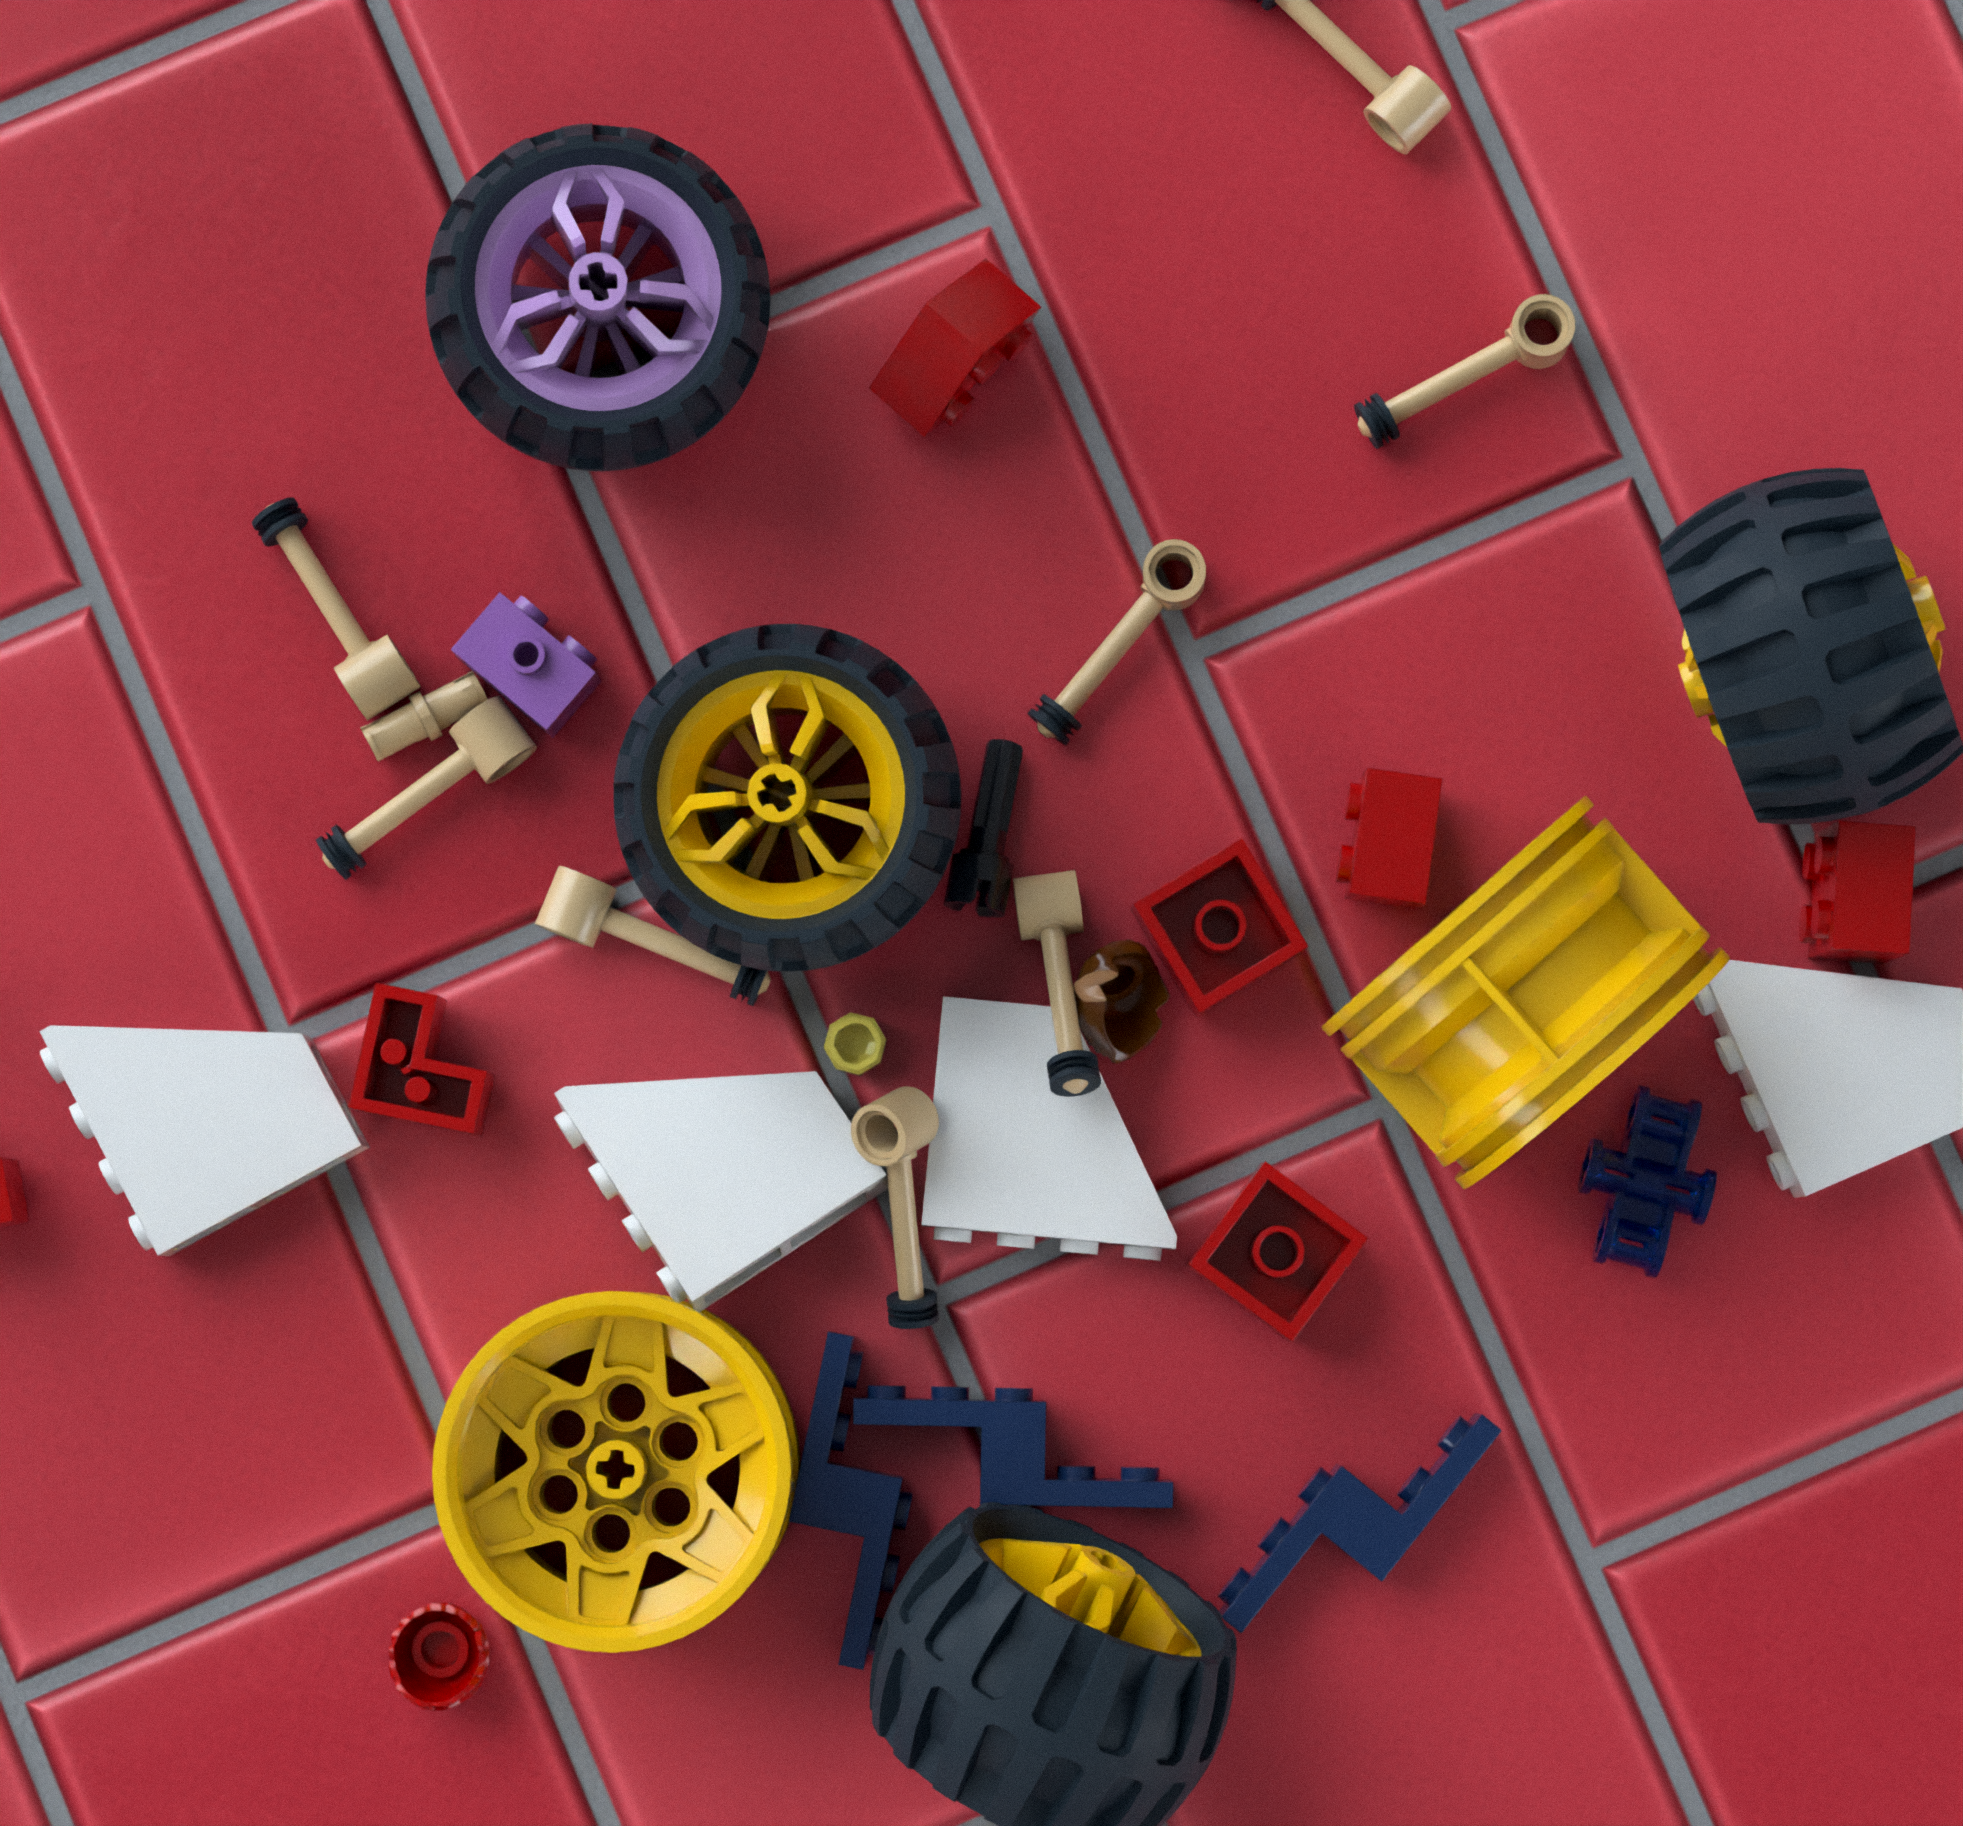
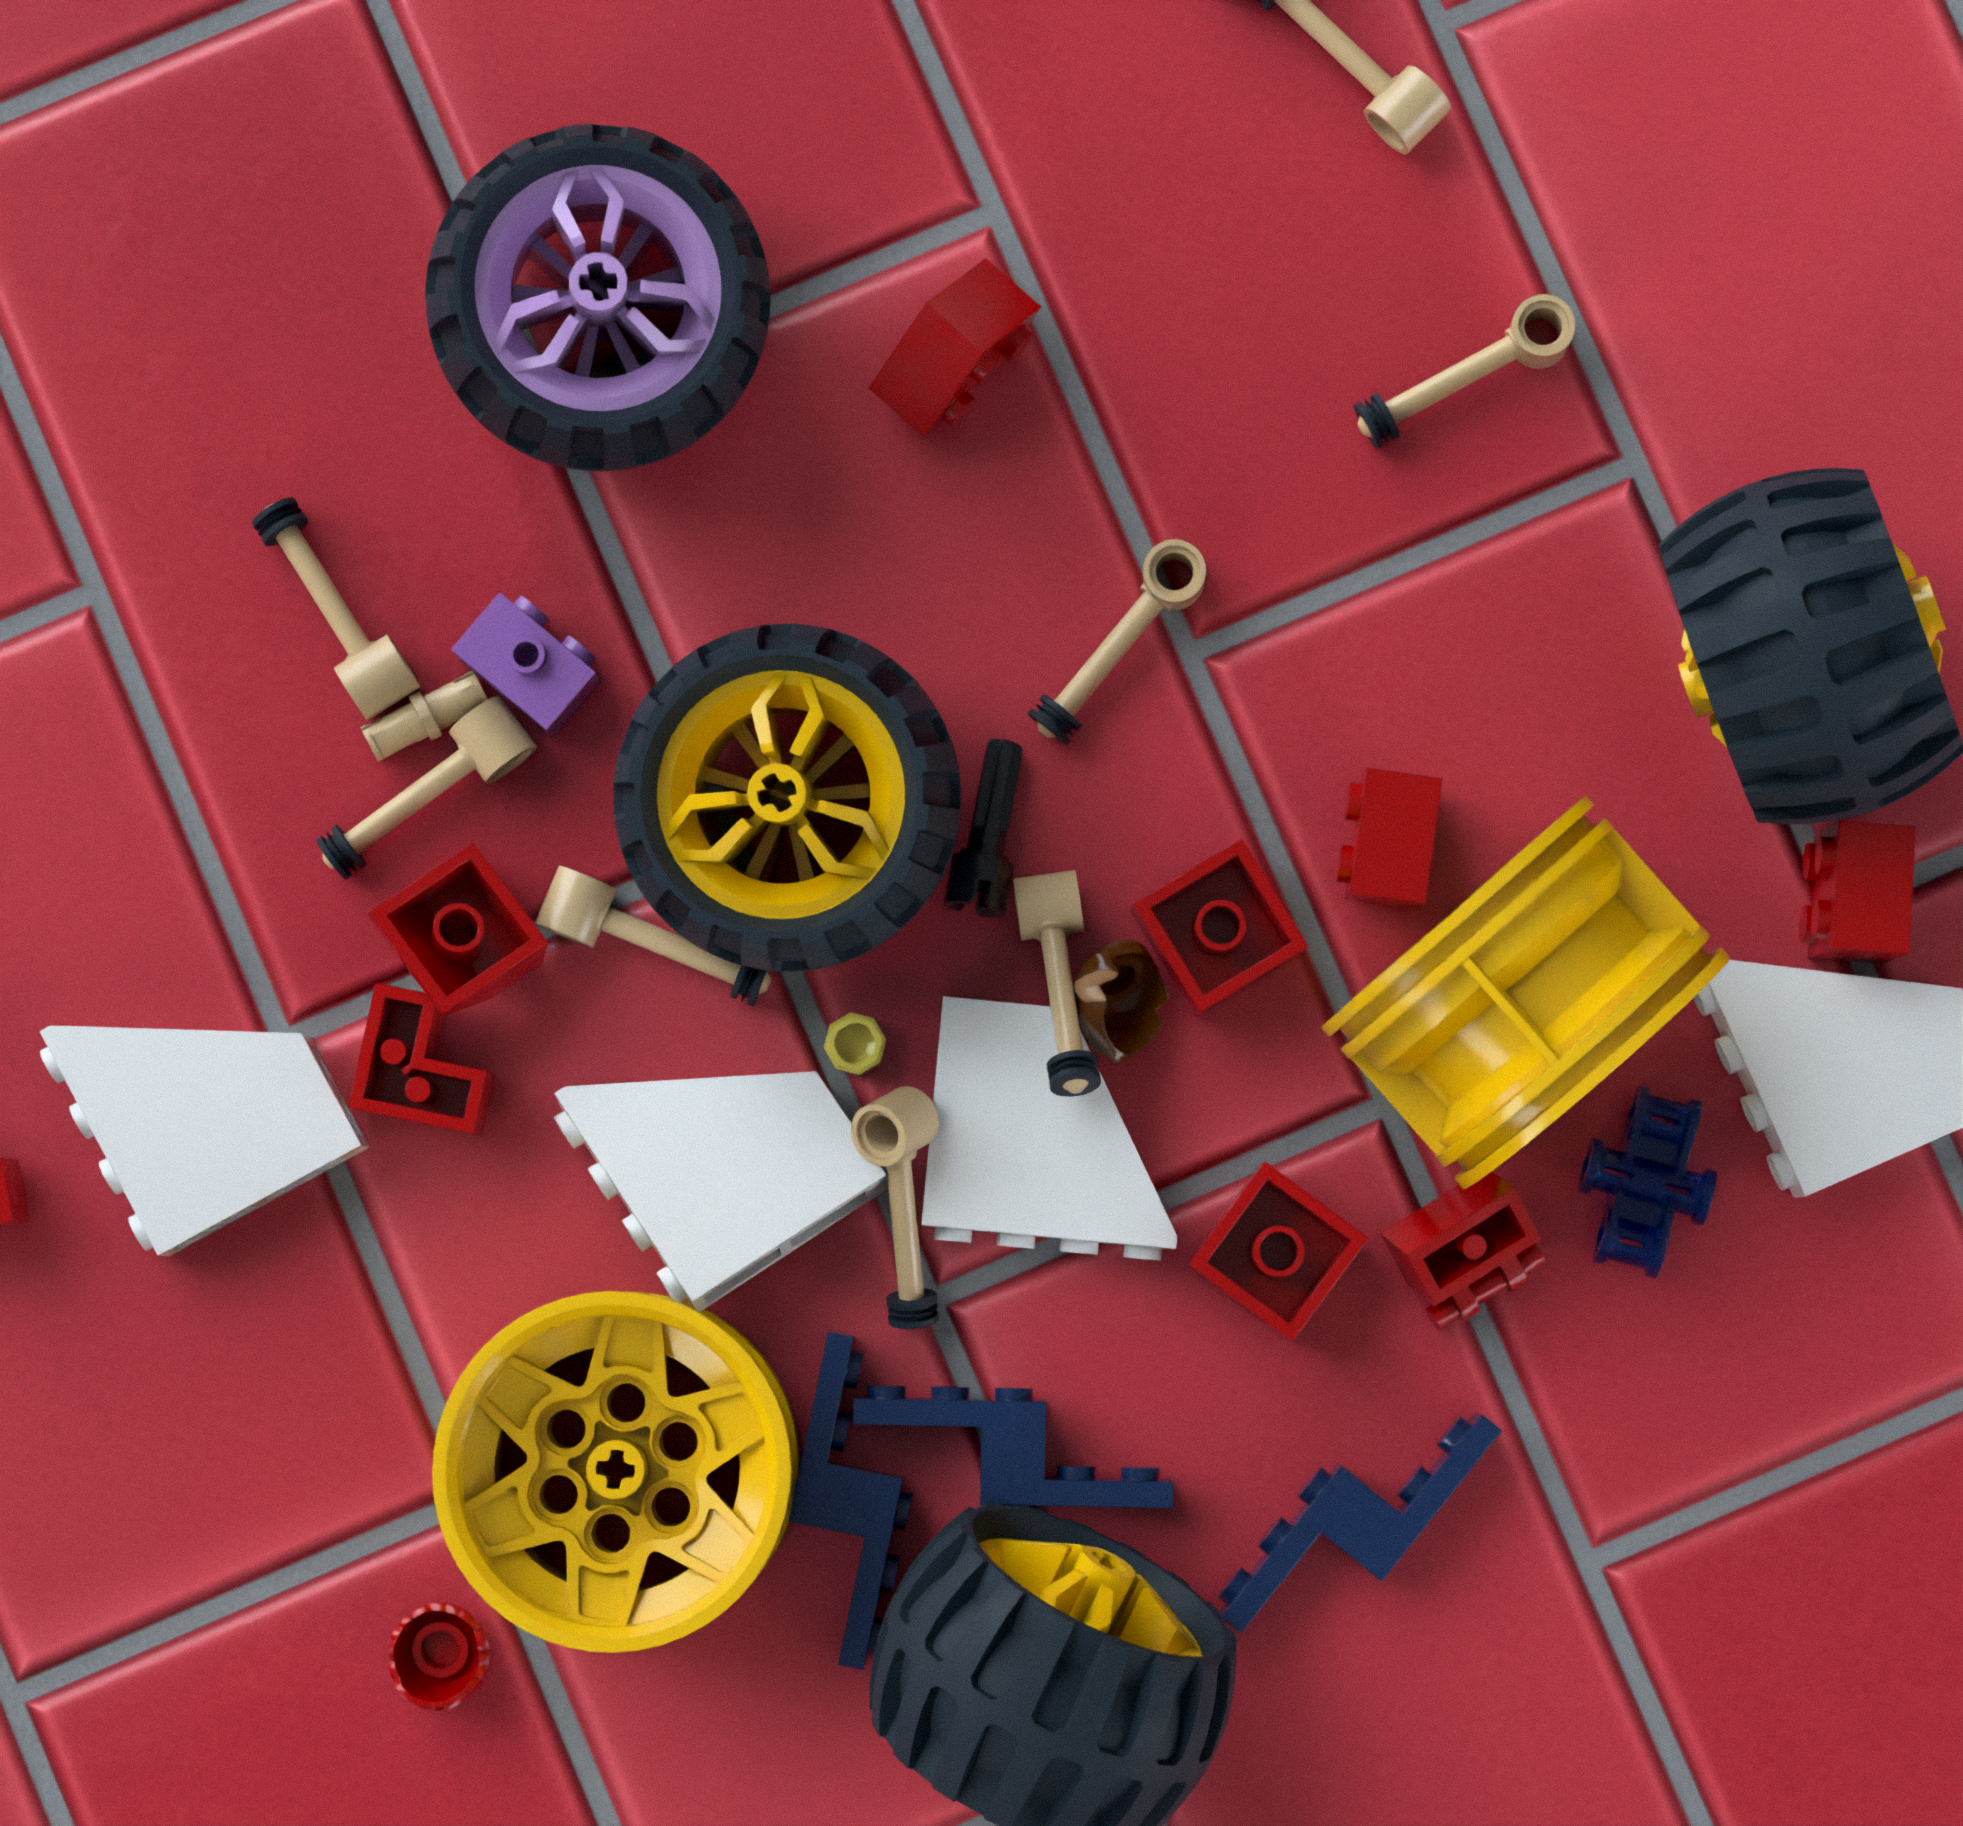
none -> red slope [368,843,548,1017]
none -> red brick [1380,1172,1546,1330]

